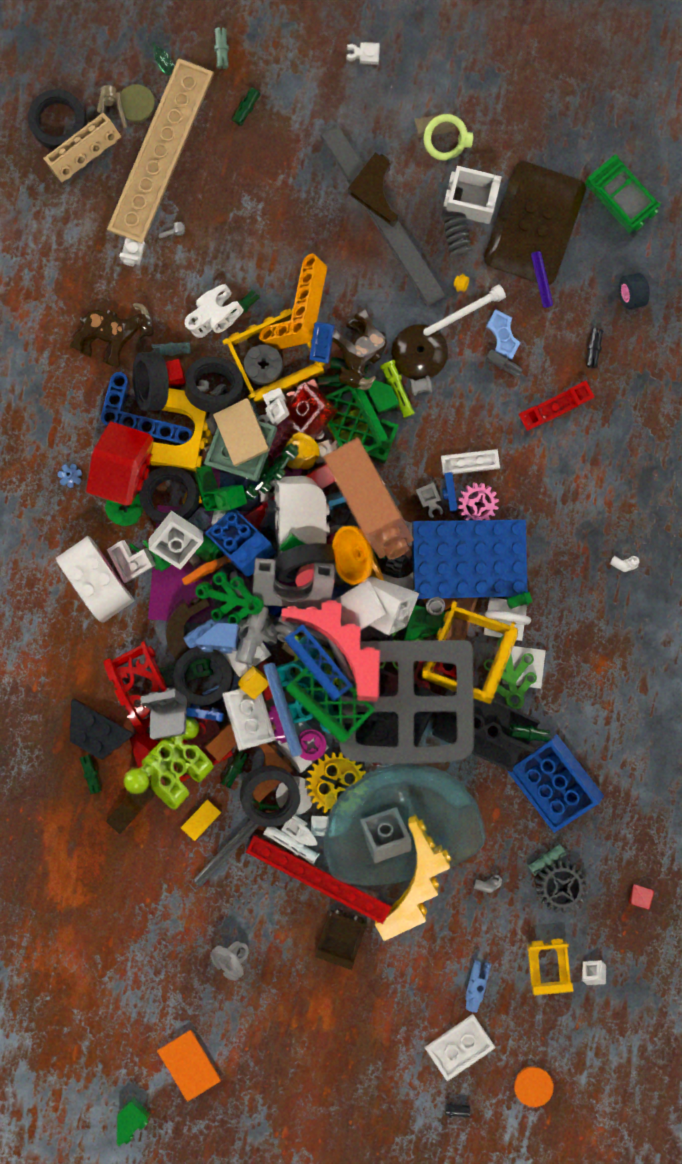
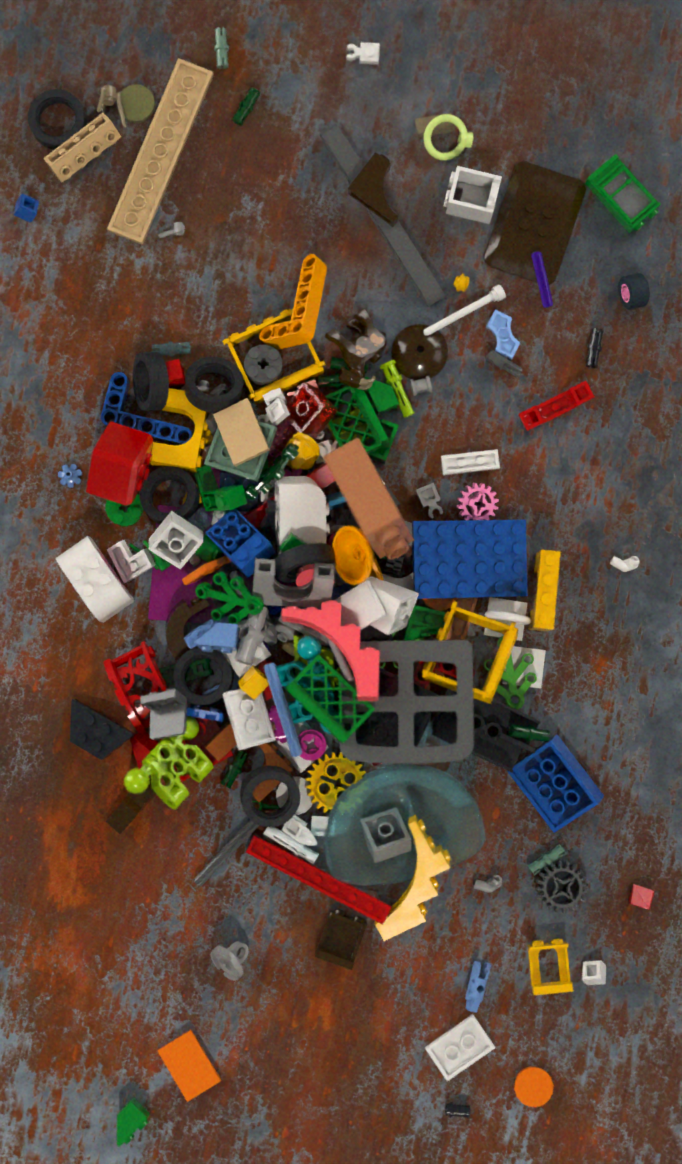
dark brown animal [69,303,154,367] -> none
dark green pin [79,754,102,795] -> none
white bracket [119,238,145,266] -> none
clear green piece [152,42,175,76] -> none
yellow tile [181,799,222,841] -> none
white piece [185,284,244,338] -> none
dark green pin [230,289,260,321] -> none
blue fence [284,624,353,701] -> none
blue plate [309,321,335,364] -> none
light grey plate [426,597,445,615] -> none
blue plate [442,472,457,513] -> none
dark grey piece [443,216,472,258] -> none
green pin [506,591,532,610] -> none
none -> blue slope [14,193,39,222]
none -> yellow arch [529,550,561,631]

